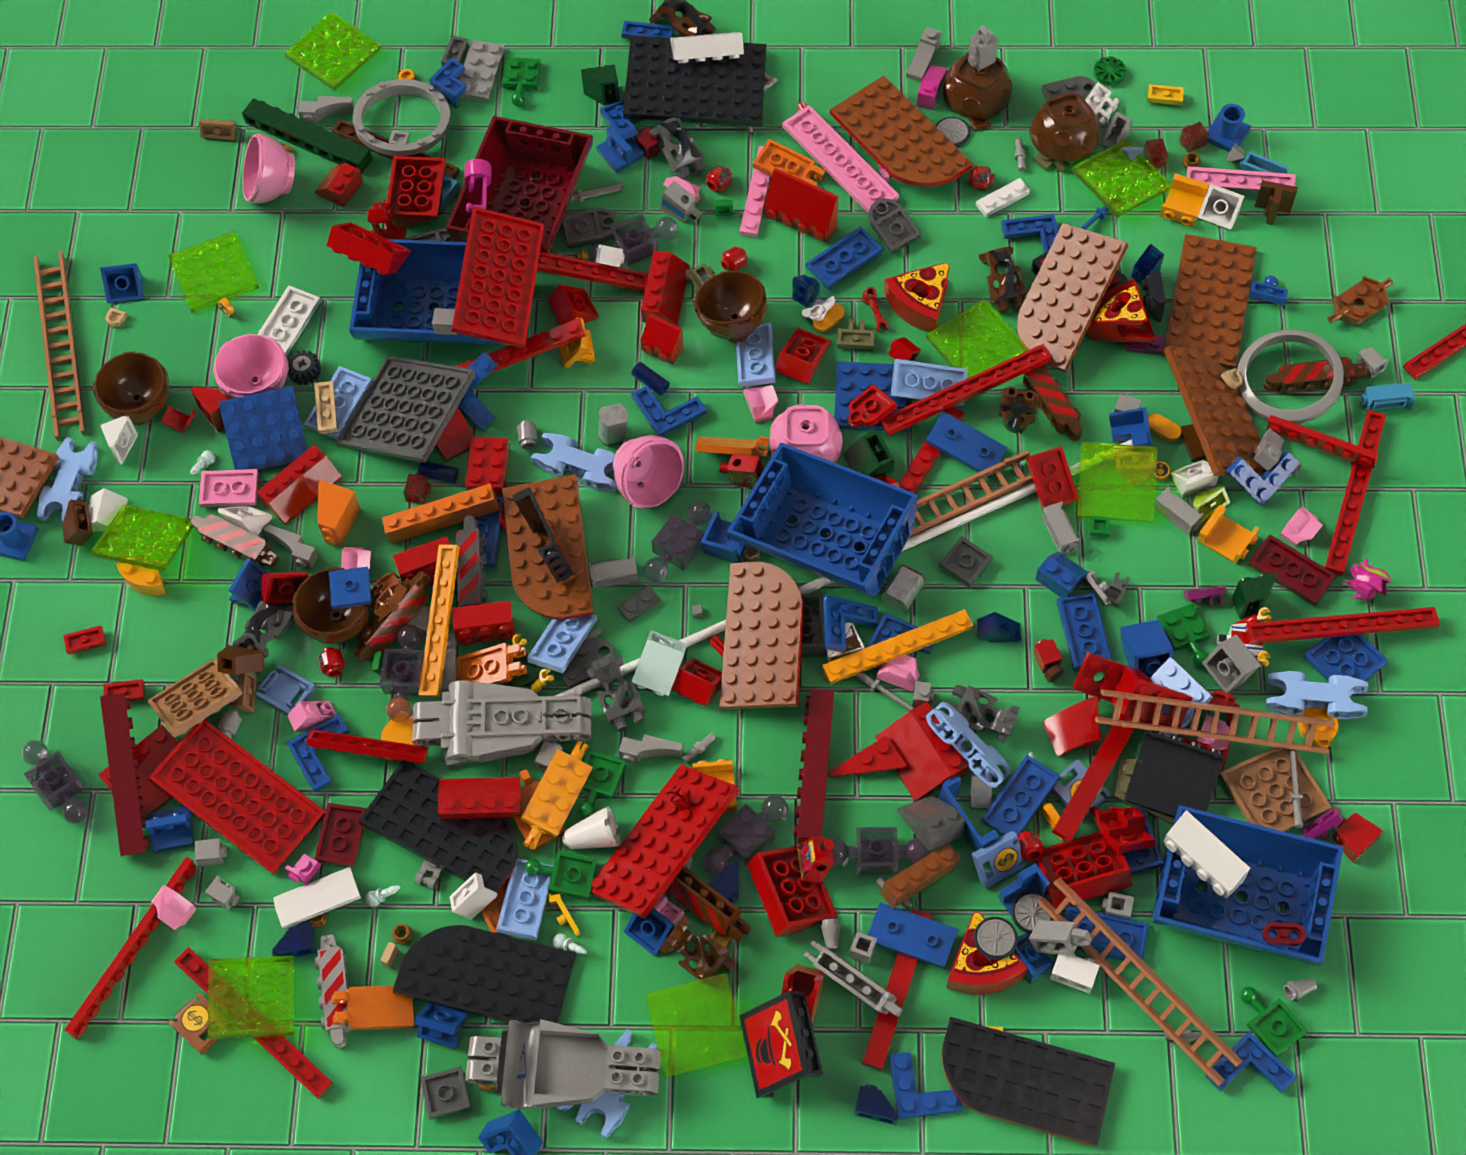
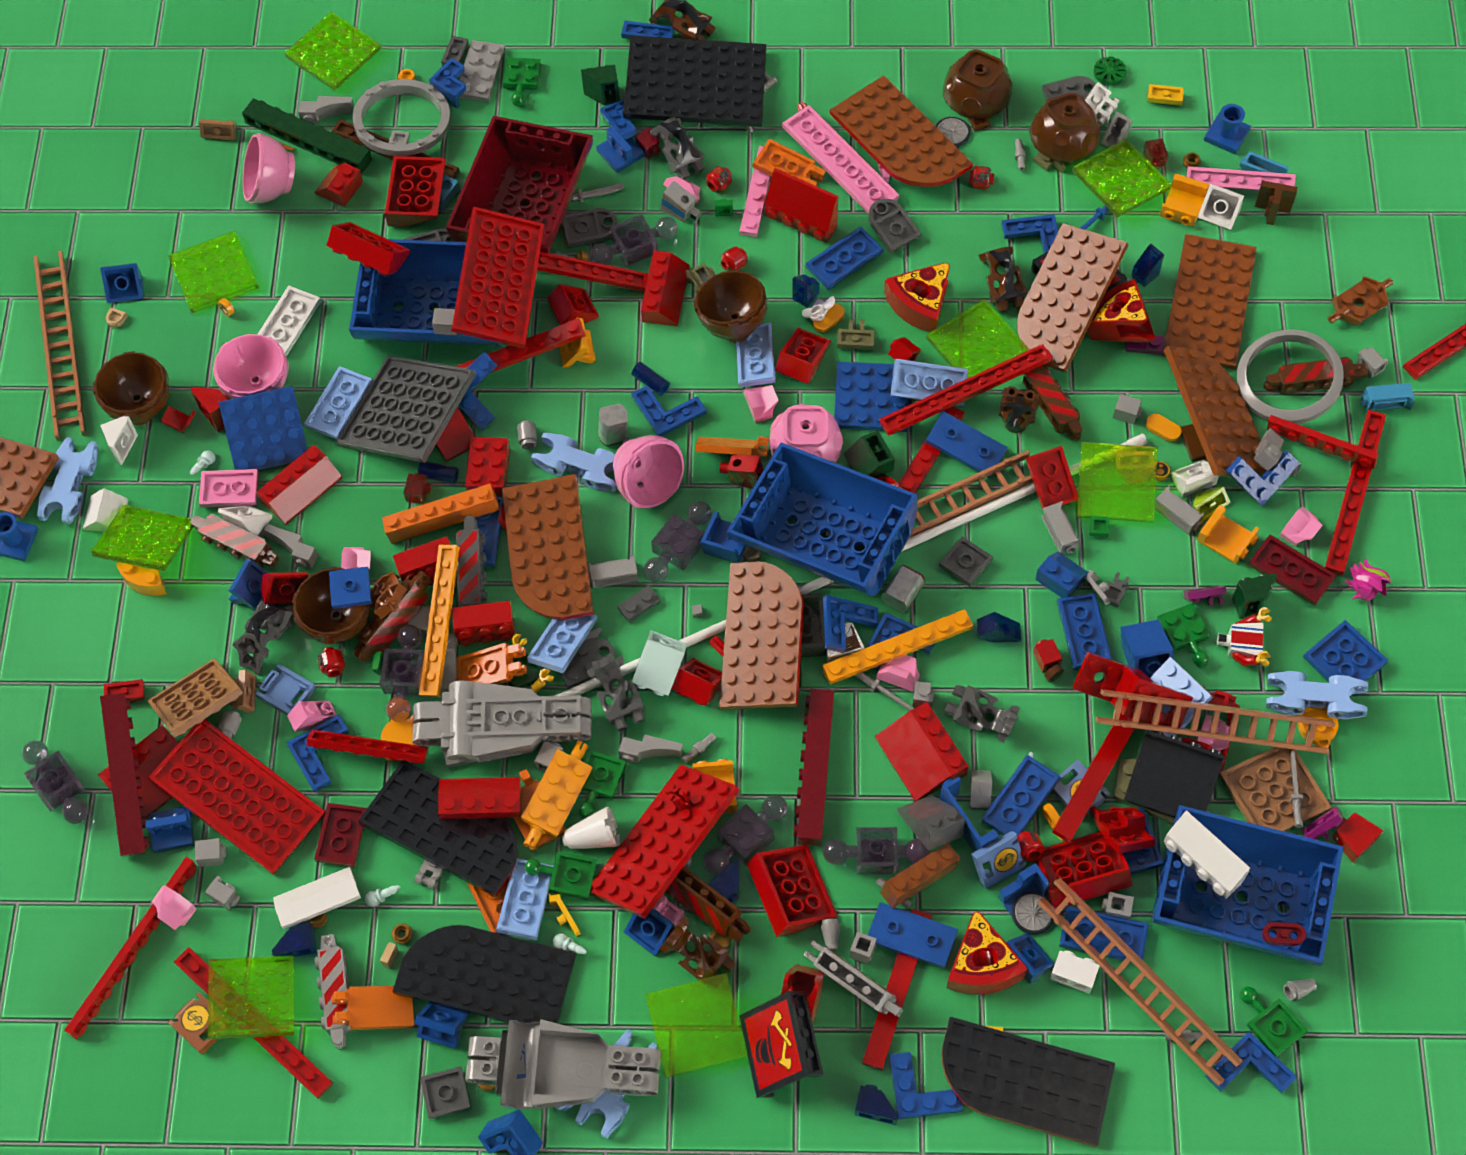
reddish brown slope [62,499,93,546] -> none
red plate [63,625,106,655] -> none
reddish brown slope [217,645,264,675] -> none
dark pink bracket [285,854,321,885] -> none
black wheel [287,350,321,385] -> none
tan plate [314,381,338,434] -> none
orange slope [318,480,361,547] -> none
red tile [367,200,407,240] -> none
white panel [450,872,497,920] -> none
dark pink piece [464,159,492,213] -> none
black panel [512,487,574,583] -> none
white brick [595,245,625,267] -> none
red slope [640,314,684,364] -> none
white slope [670,32,744,63] -> none
red torso [797,836,834,883] -> none
red wing [828,736,908,778] -> none
red plate [848,384,897,428] -> none
red brick [862,287,888,333] -> none
light grey slope [906,27,942,82] -> none
dark pink slope [917,65,947,110] -> none
light blue piece [926,702,1011,788] -> none
light grey hinge [968,25,998,72] -> none
light grey wheel [974,917,1018,960] -> none
white plate [976,178,1030,217] -> none
light grey hinge [1029,920,1092,955] -> none
red slope [1042,696,1101,757] -> none
blue panel [1109,407,1152,451] -> none
sand blue slope [1121,147,1143,161] -> none
black slope [1142,271,1166,322] -> none
clear red brick [1179,122,1209,153] -> none
light grey brick [1202,635,1261,693] -> none
tan tile [1220,368,1243,389] -> none
light grey slope [1226,143,1246,162] -> none
red plate [1245,607,1440,645] -> none
blue plate [1248,276,1288,305] -> none

